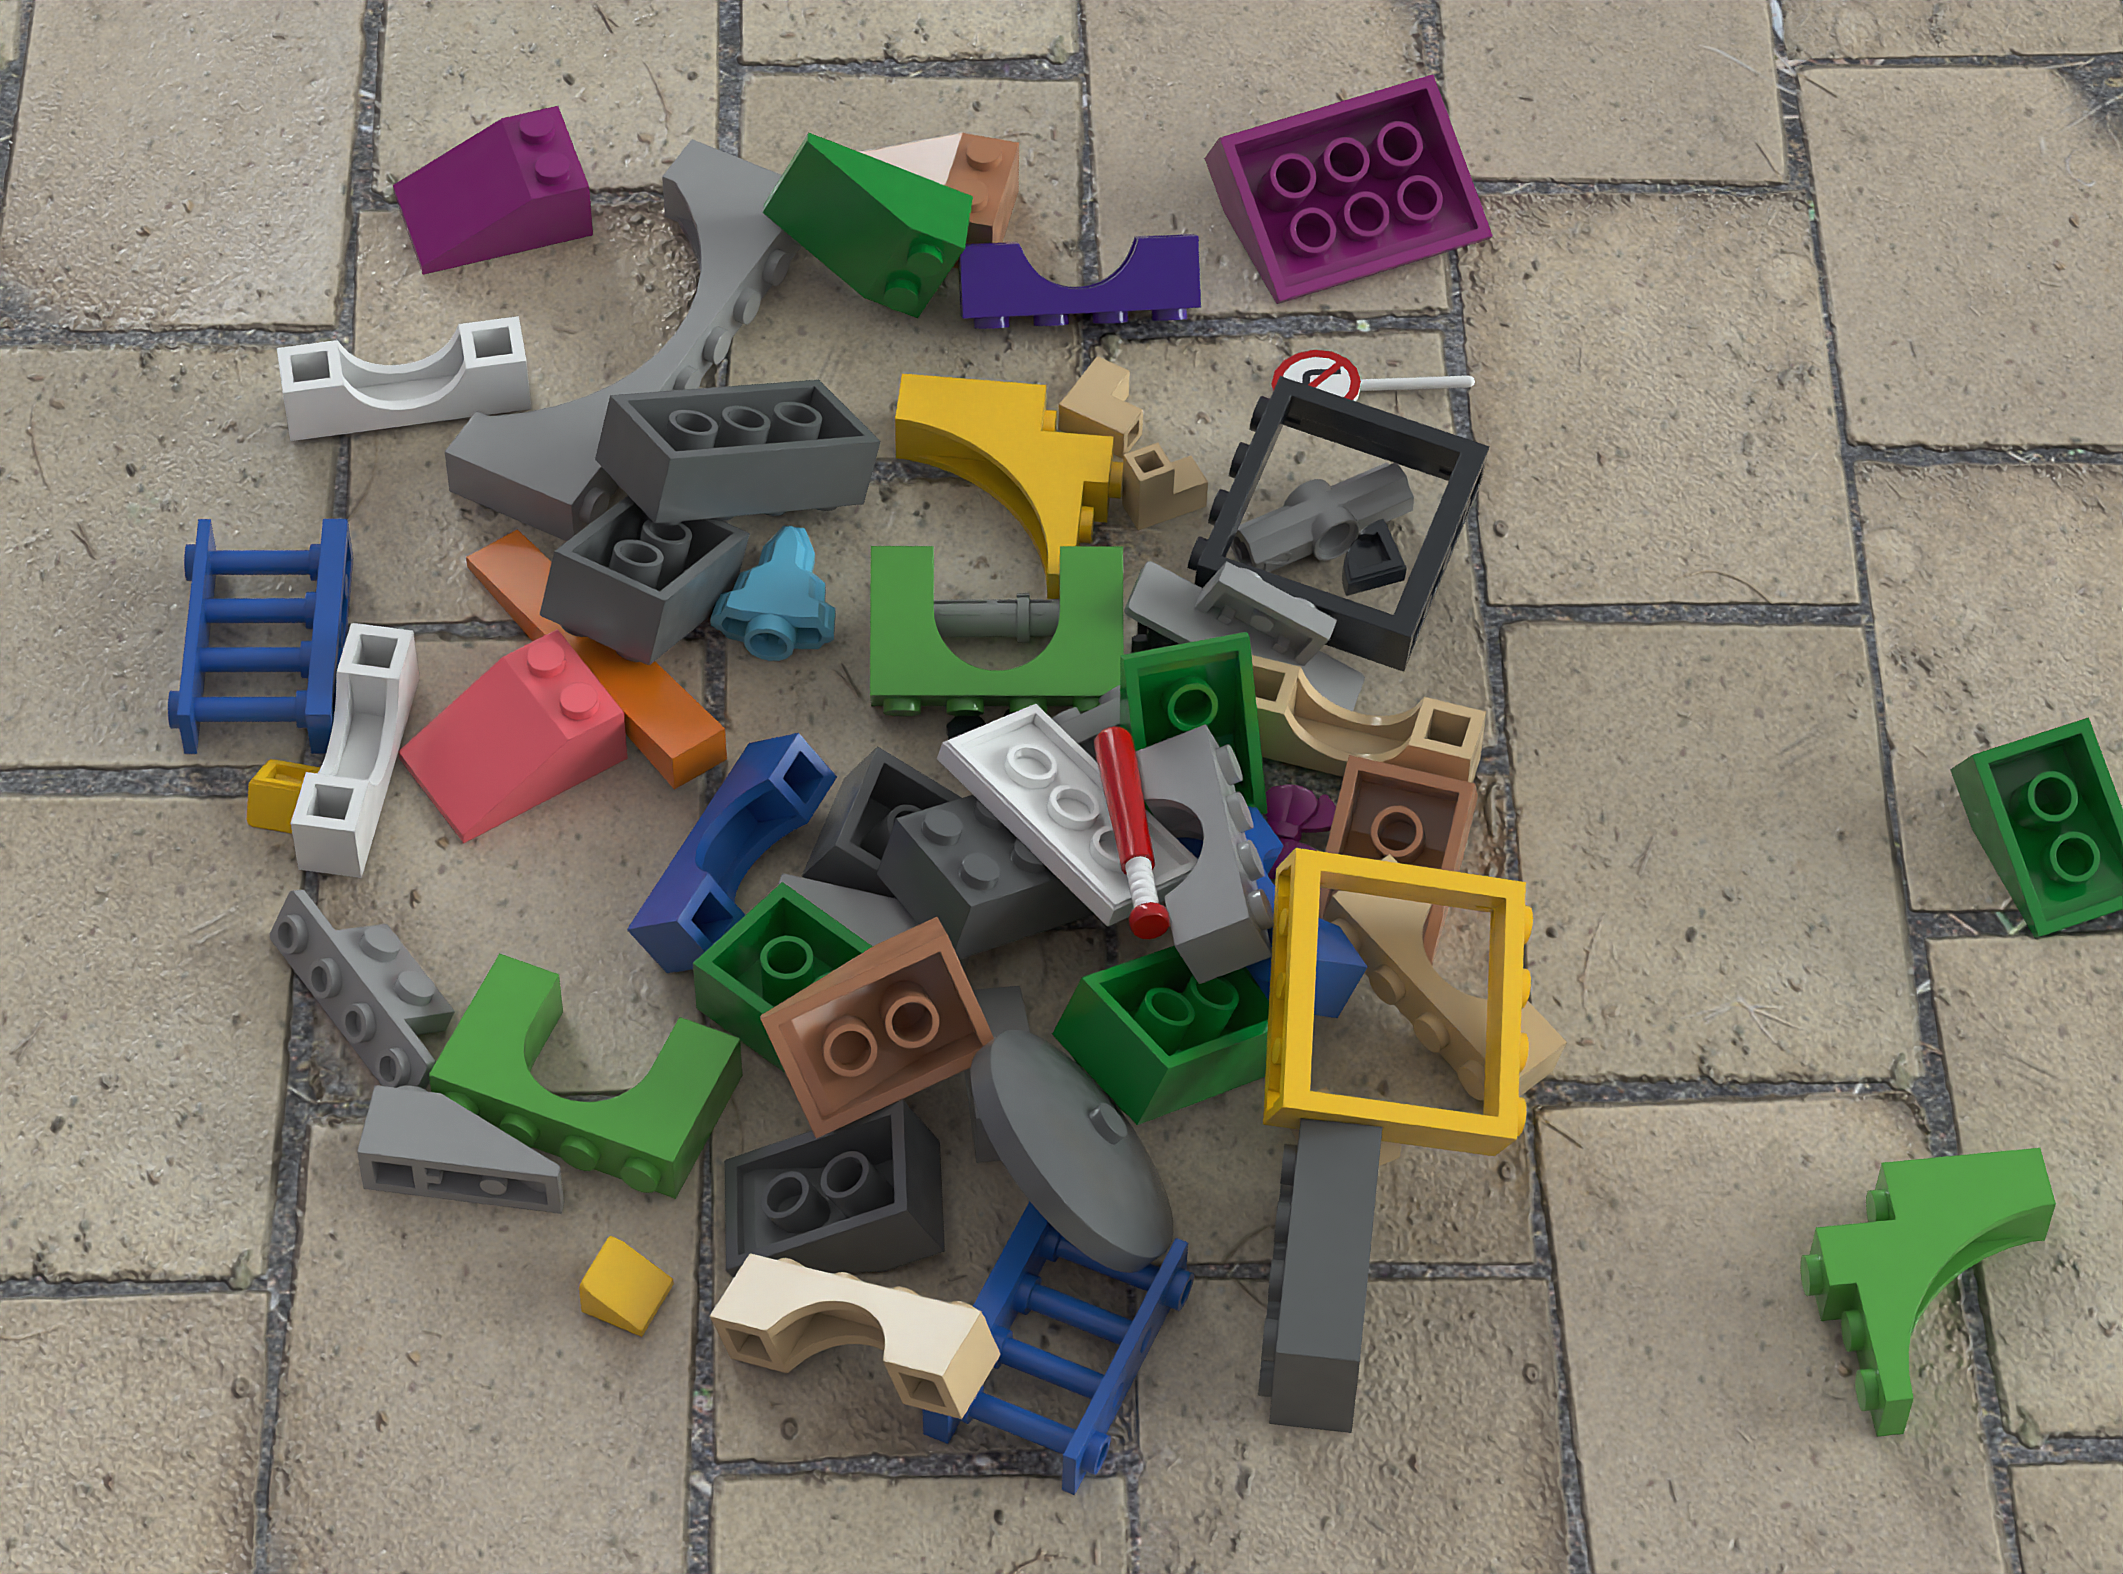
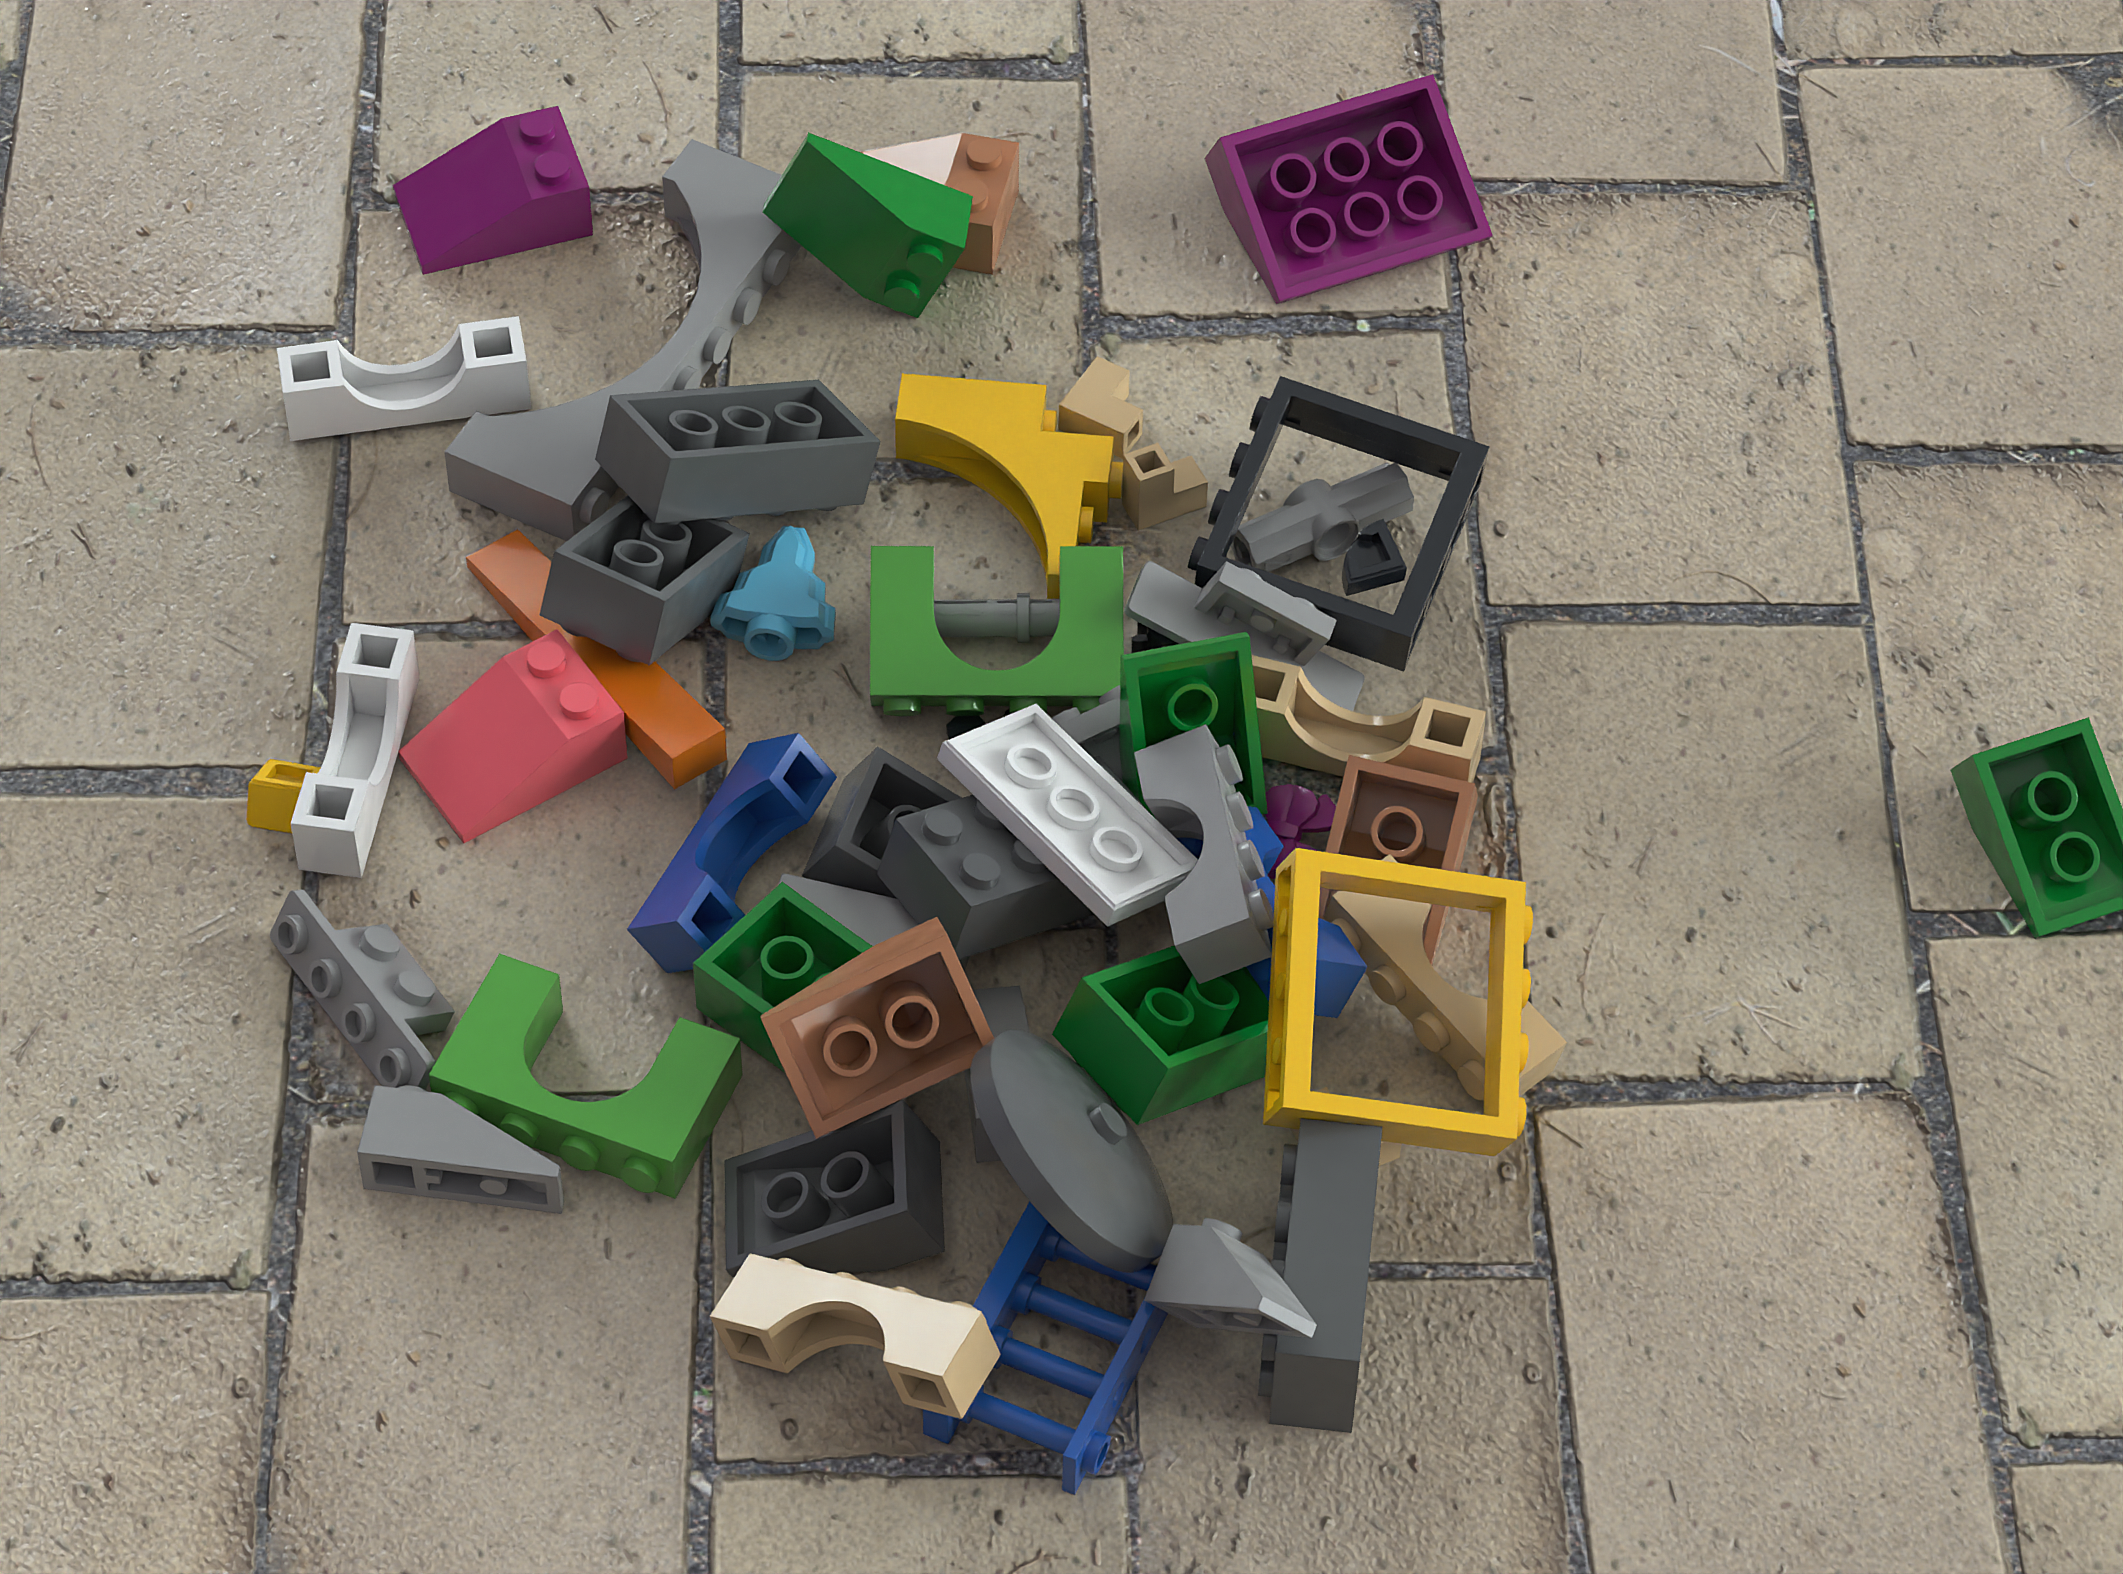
blue fence [168,519,354,754] -> none
yellow slope [579,1236,674,1337] -> none
dark purple arch [958,234,1201,329] -> none
red piece [1094,726,1170,939] -> none
white piece [1271,350,1475,401] -> none
bright green arch [1800,1148,2056,1437] -> none
none -> light grey slope [1144,1218,1317,1338]

